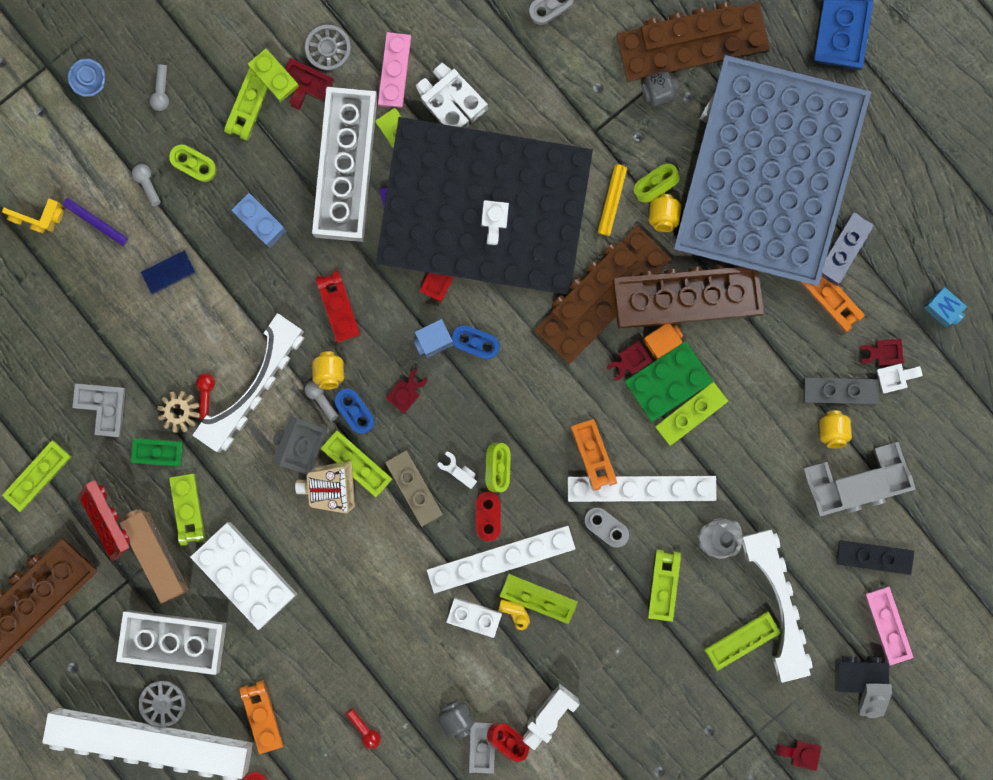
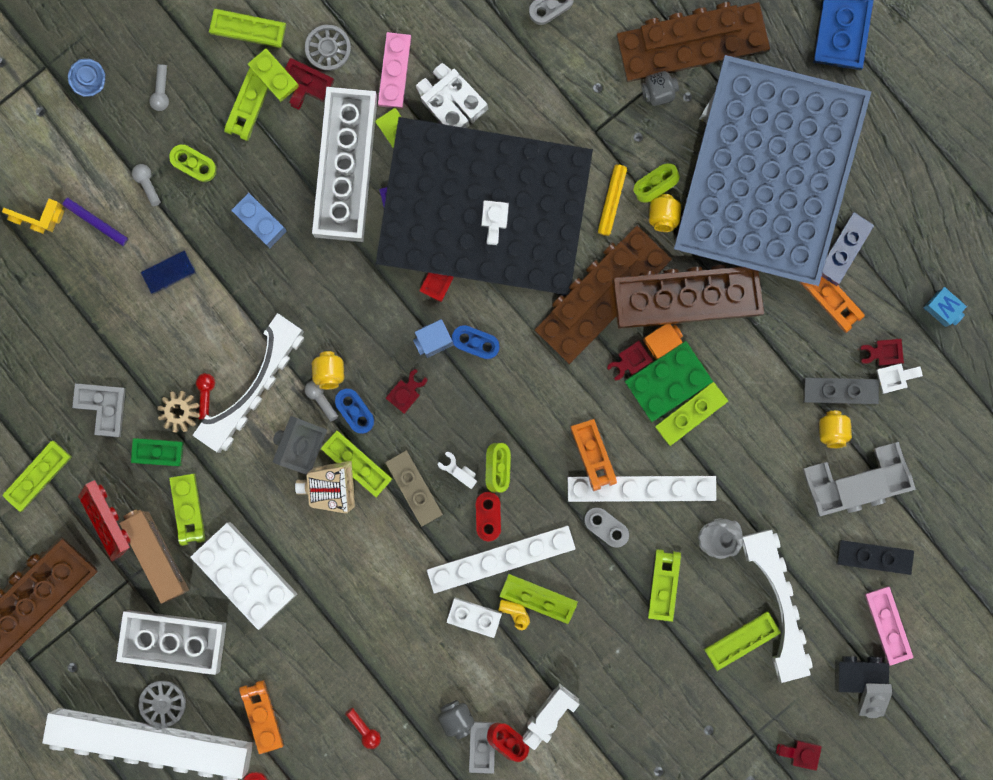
red plate [315,270,360,343] -> none
none -> lime plate [209,9,286,48]

